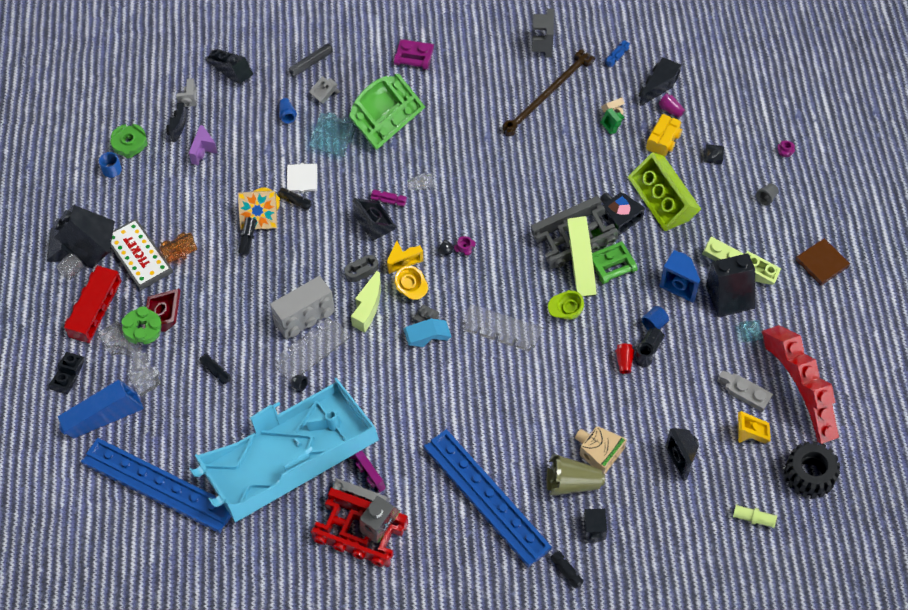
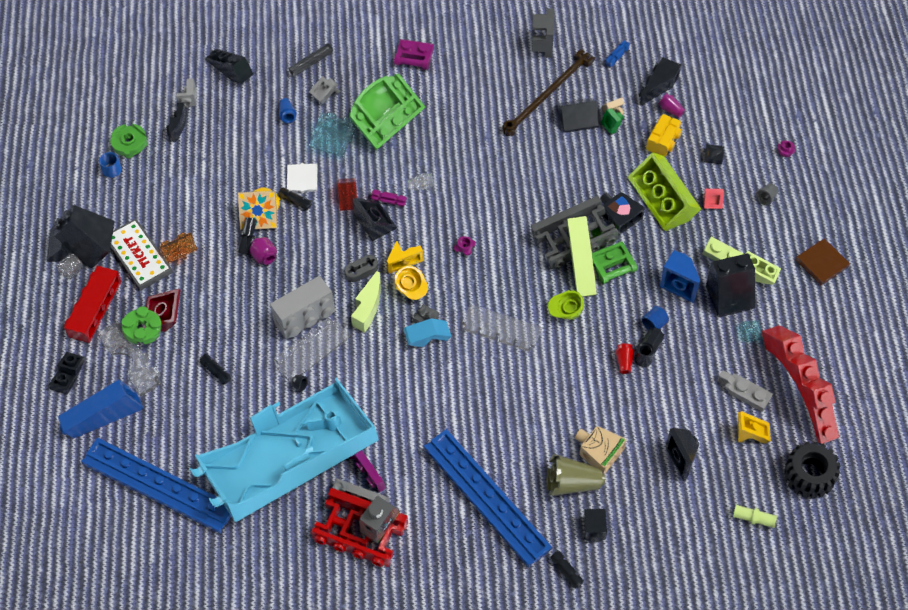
medium lavender slope [189,125,217,165] -> none
black hinge [438,239,453,256] -> none
none -> magenta head [249,237,277,265]
none -> clear red slope [338,178,358,211]
none -> black slope [556,98,599,133]
none -> coral tile [703,189,724,209]

